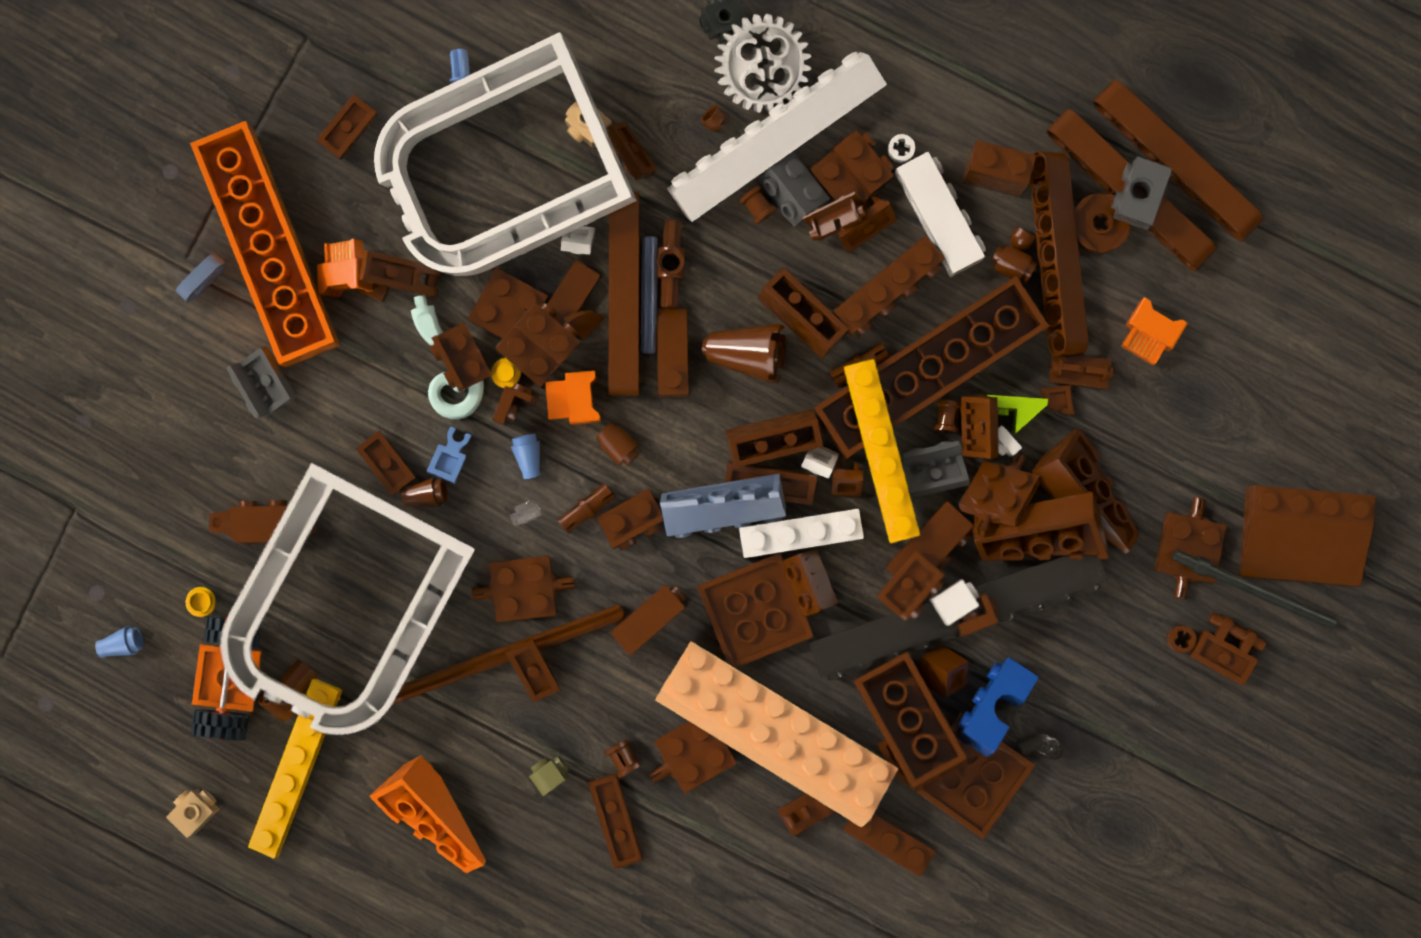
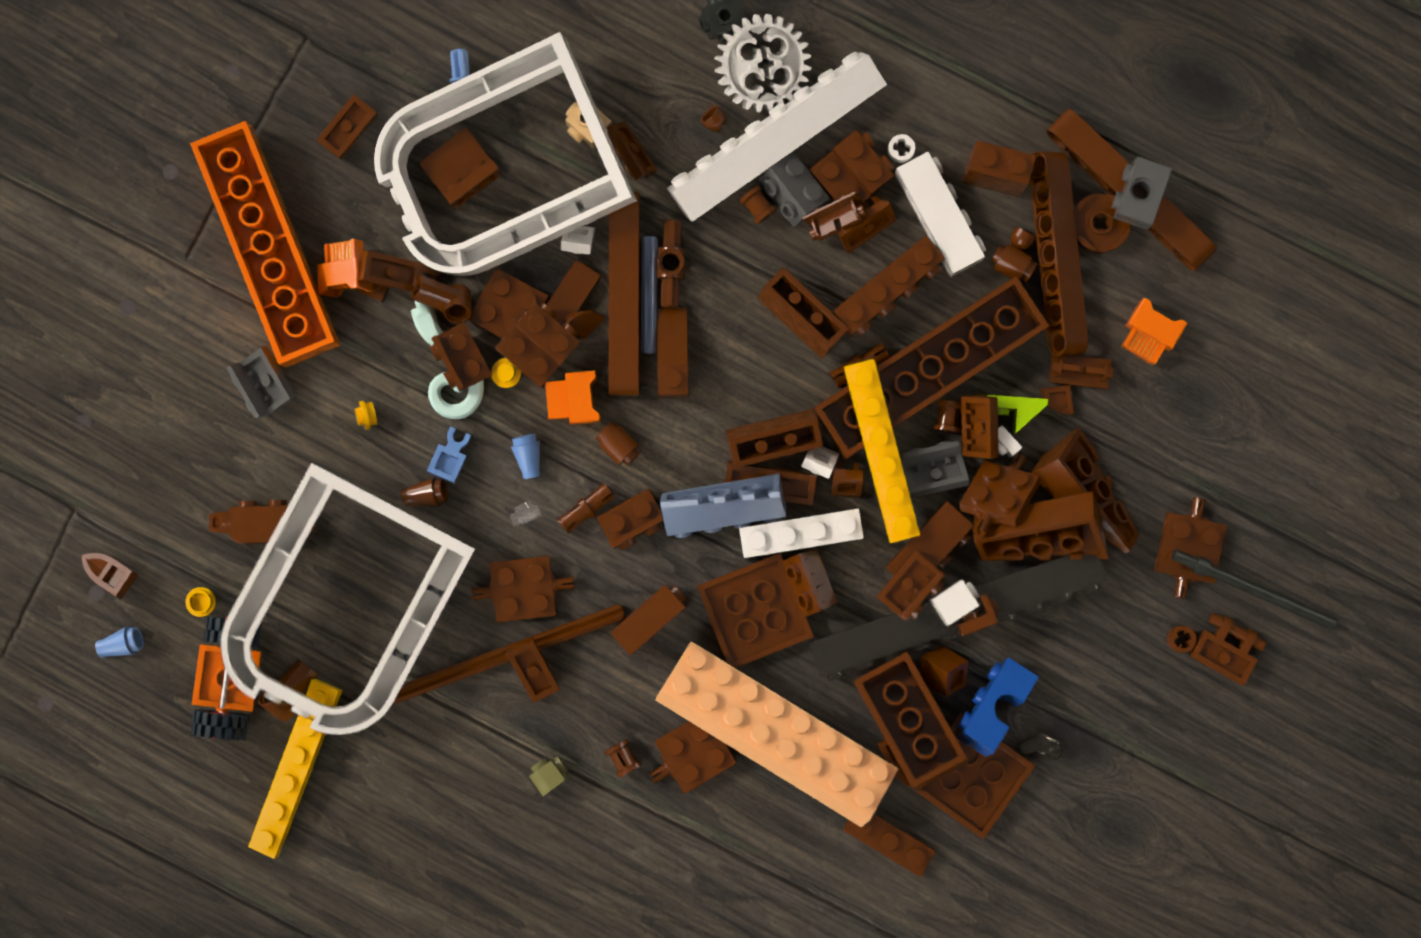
tan brick [166,788,219,839] -> none
sand blue beam [176,252,227,303] -> none
reddish brown plate [356,431,417,496] -> none
orange wedge [369,755,486,873] -> none
reddish brown bracket [492,383,536,427] -> none
reddish brown tile [588,773,643,869] -> none
reddish brown cone [702,324,786,384] -> none
reddish brown plate [777,793,836,836] -> none
reddish brown beam [1093,80,1264,242] -> none
reddish brown slope [1239,485,1375,587] -> none
none -> plate [81,553,138,600]
none -> yellow plate [354,400,377,430]
none -> reddish brown piece [411,276,471,324]
none -> reddish brown bracket [420,128,502,210]

